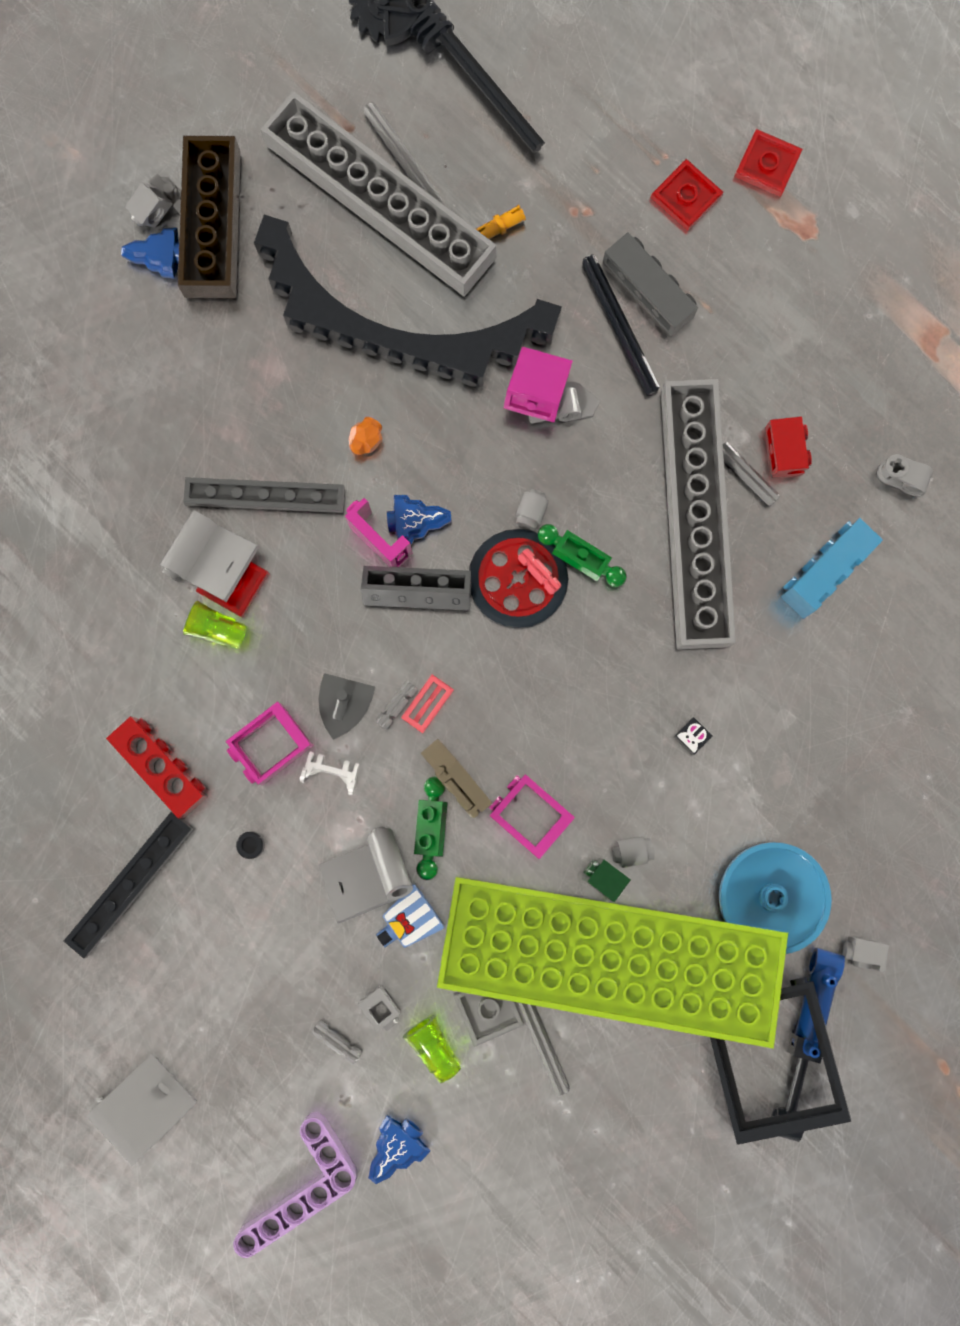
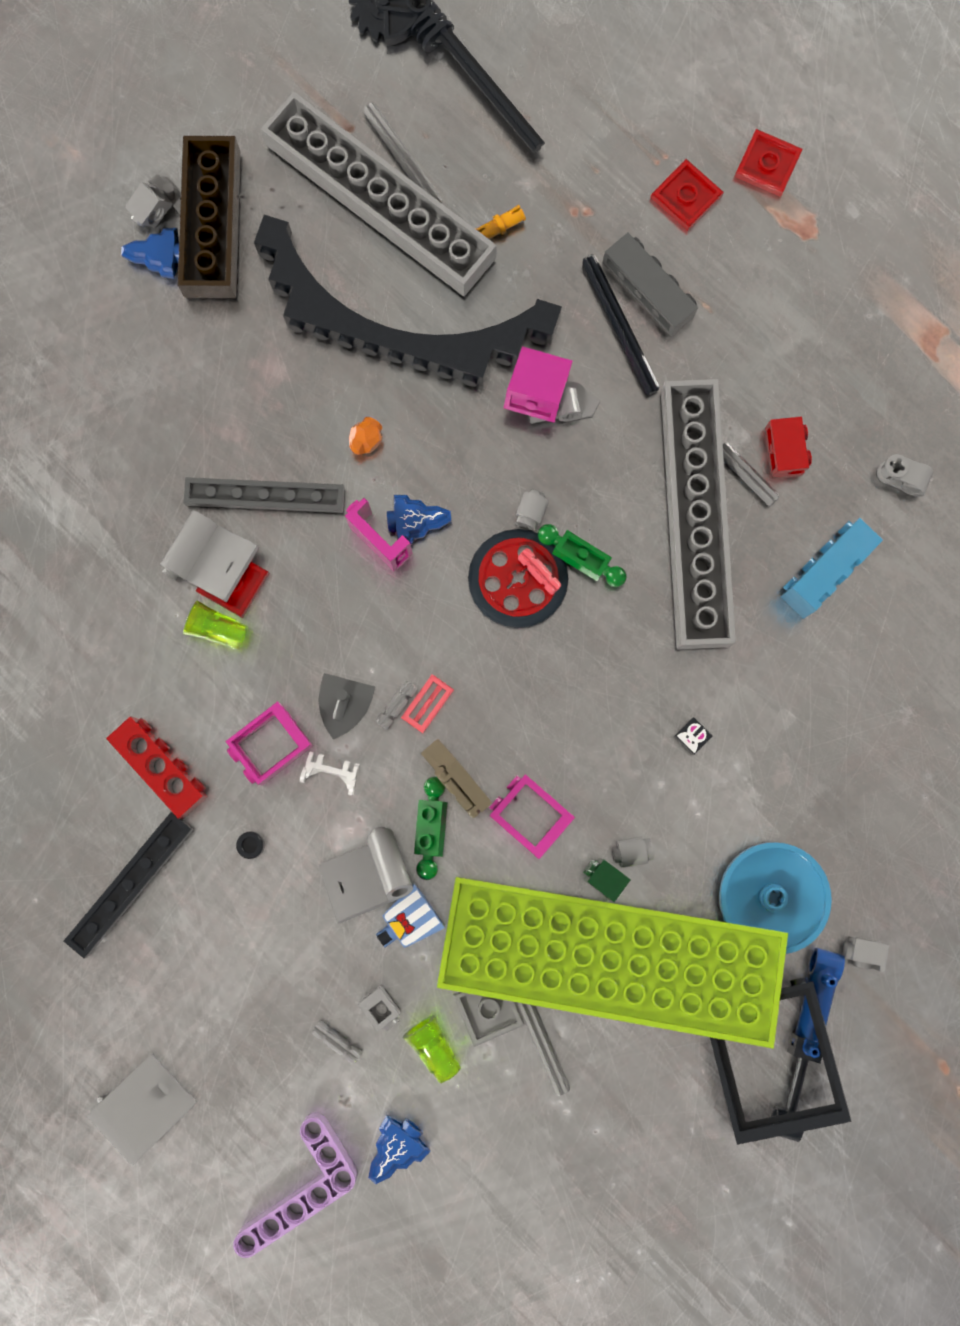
dark grey brick [361,566,471,610] -> none

